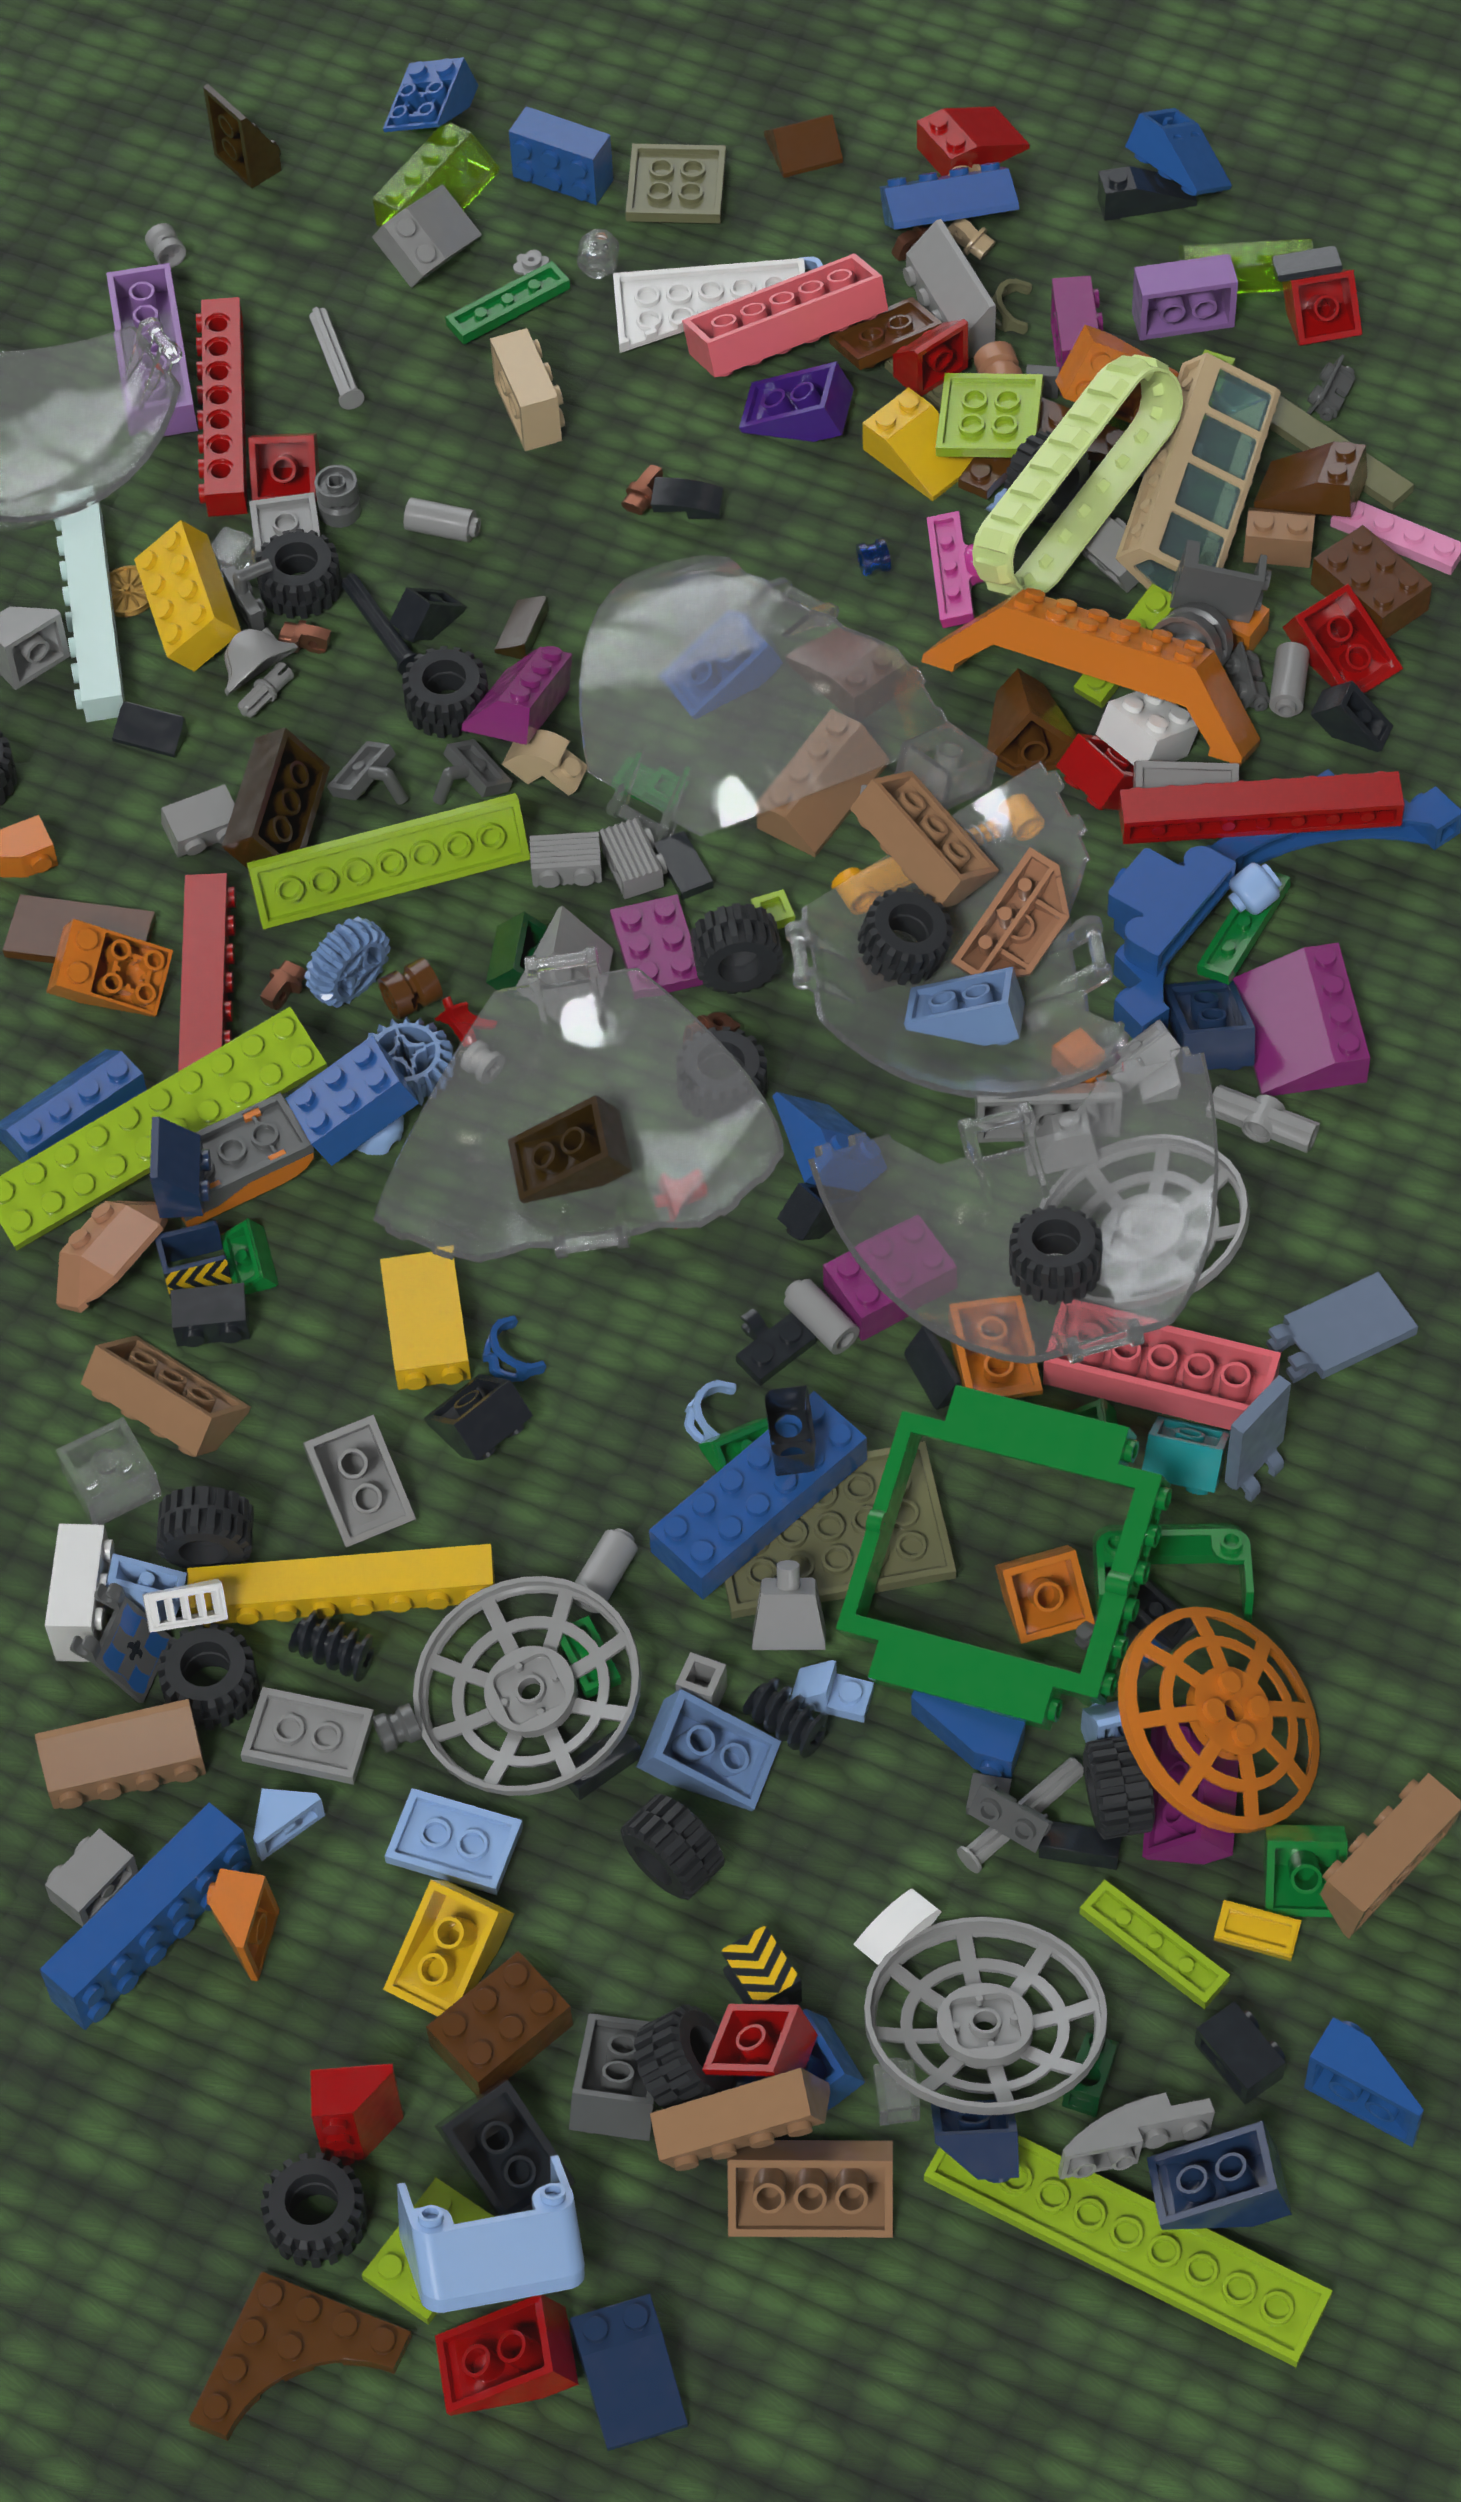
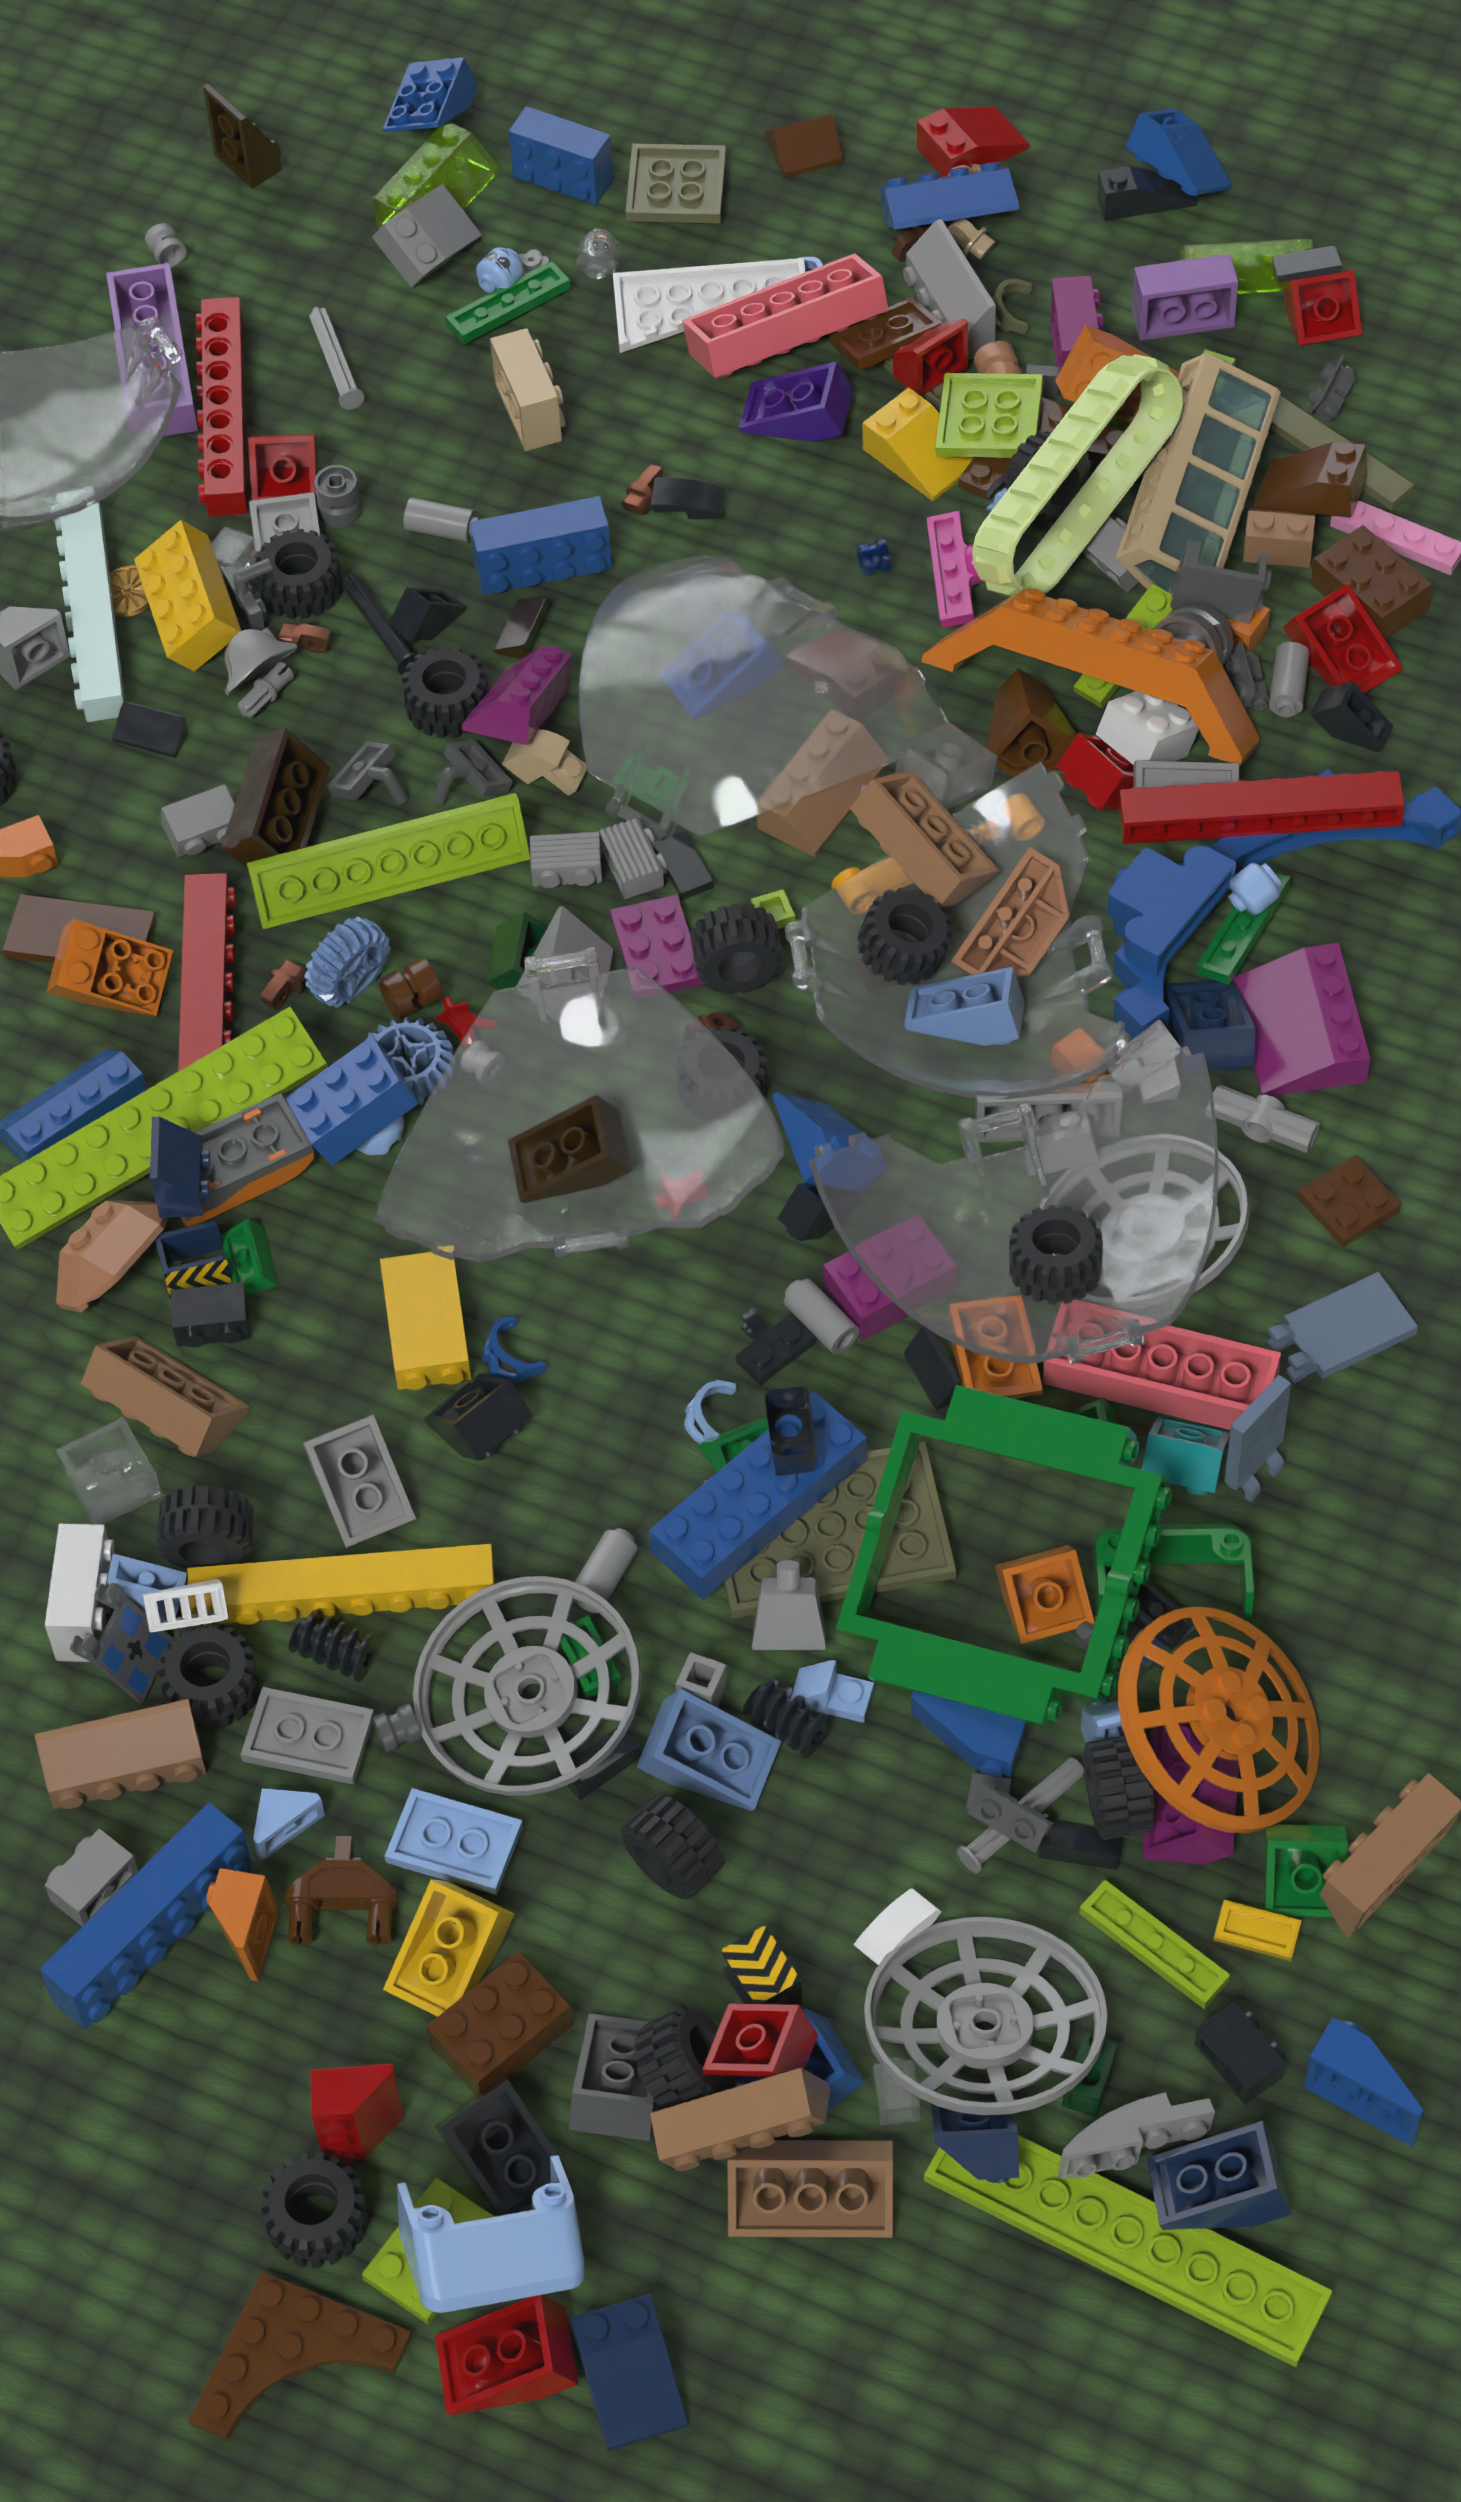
none -> reddish brown connector [284,1836,399,1945]
none -> blue brick [469,496,612,595]
none -> light blue head [476,247,524,293]
none -> reddish brown plate [1297,1155,1401,1248]

